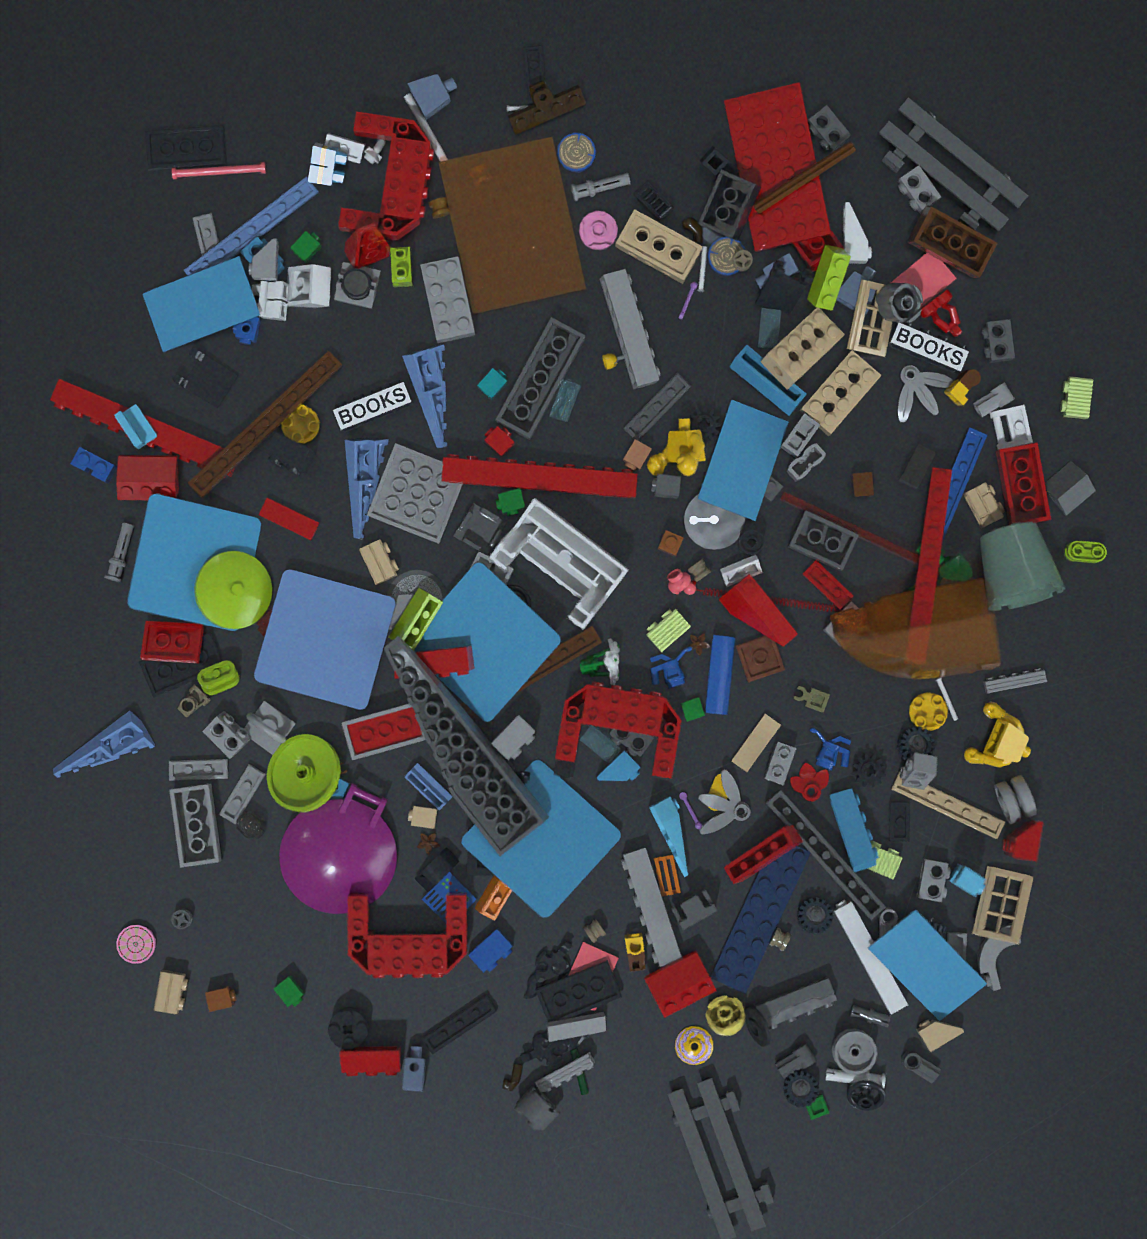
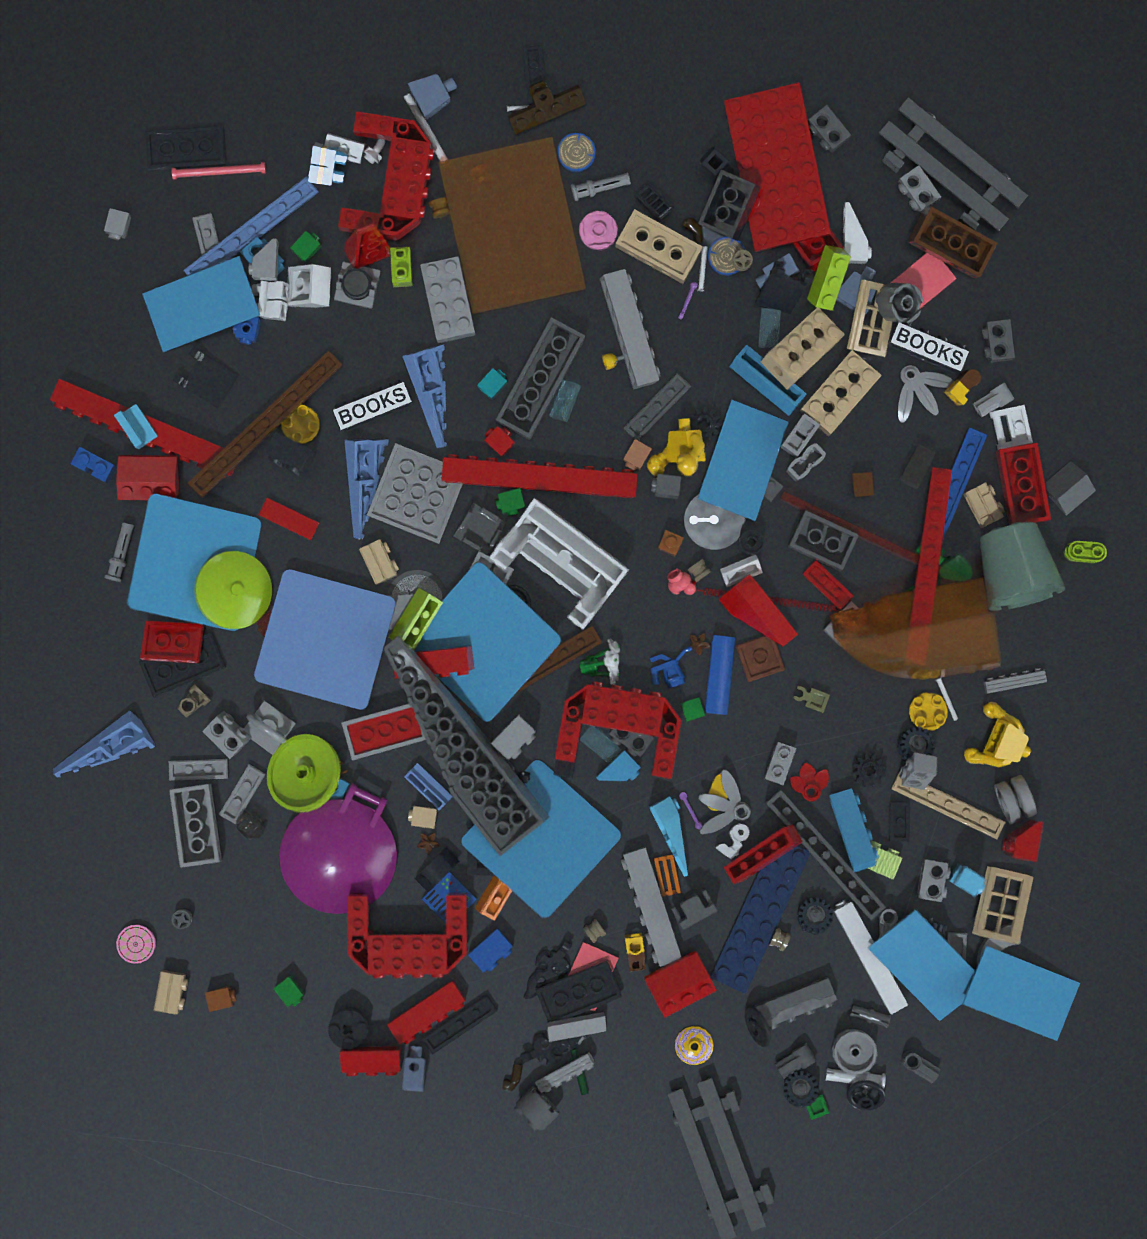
lime brick [197,661,240,695] -> none
yellowish green brick [646,609,691,652] -> none
light yellow cylinder [706,996,745,1036] -> none
tan tile [731,714,781,772] -> none
reddish brown axle [753,142,856,213] -> none
blue piece [810,728,851,771] -> none
tan slope [916,1019,964,1052] -> none
red piece [920,289,962,337] -> none
yellowish green brick [1060,377,1093,419] -> none
none -> light grey brick [104,208,132,240]
none -> red brick [387,980,466,1044]
none -> white leg [715,824,749,859]
none -> dark azure piece [963,946,1080,1041]

